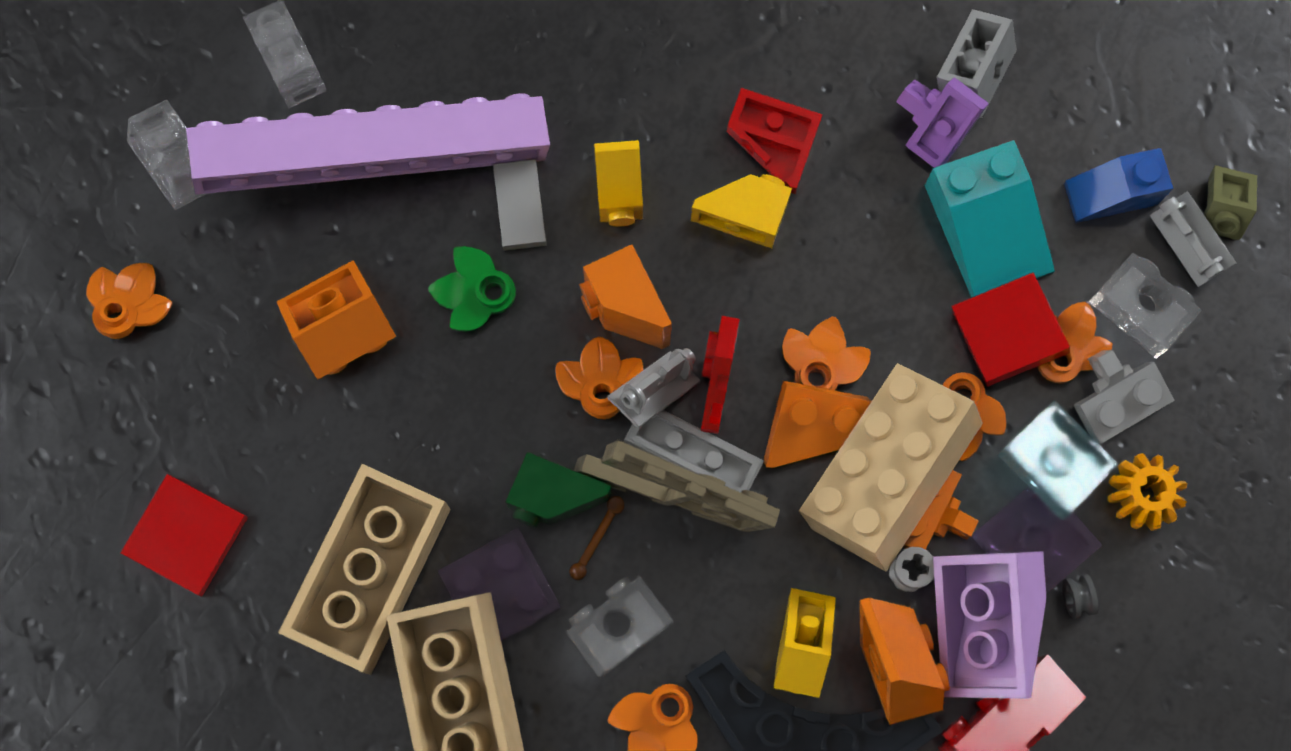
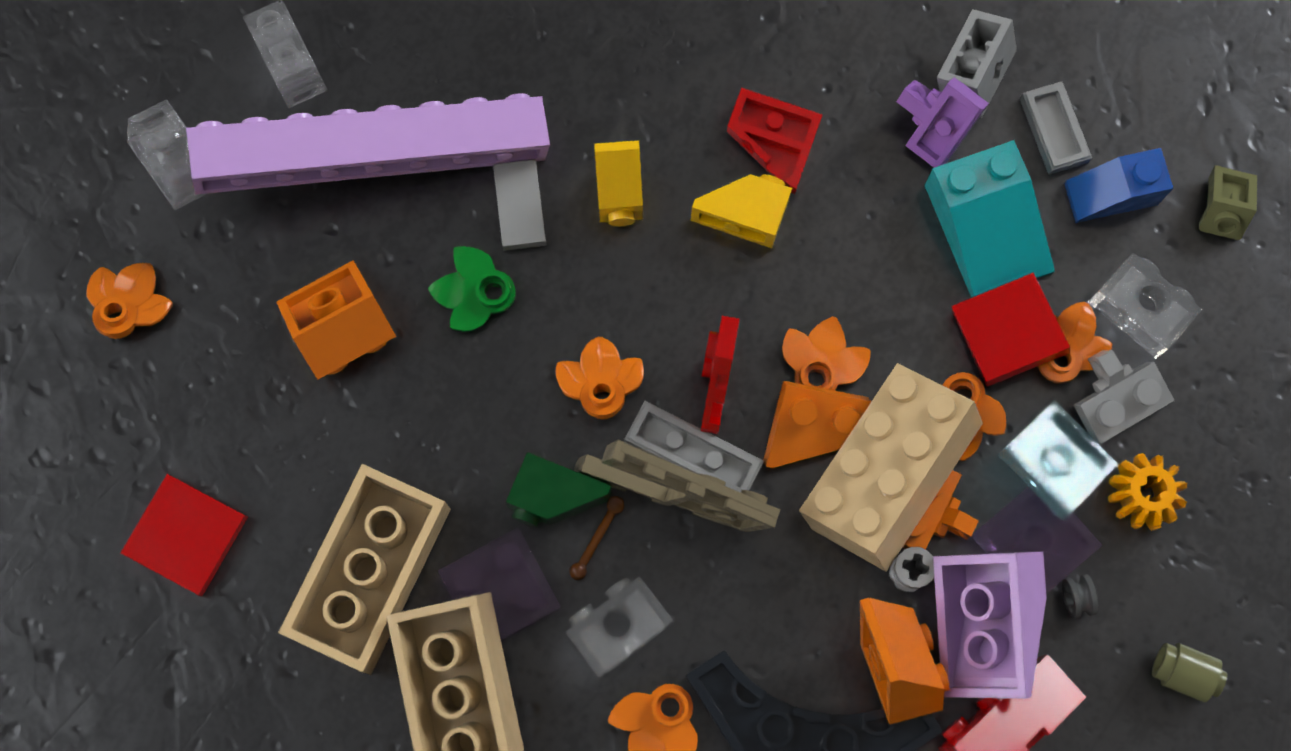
orange slope [579,244,672,349] -> none
light grey hinge [607,348,701,428] -> none
yellow slope [774,588,836,698] -> none
light grey hinge [1150,191,1237,287] -> none
none -> light grey tile [1019,81,1092,175]
none -> olive brick [1152,643,1227,703]

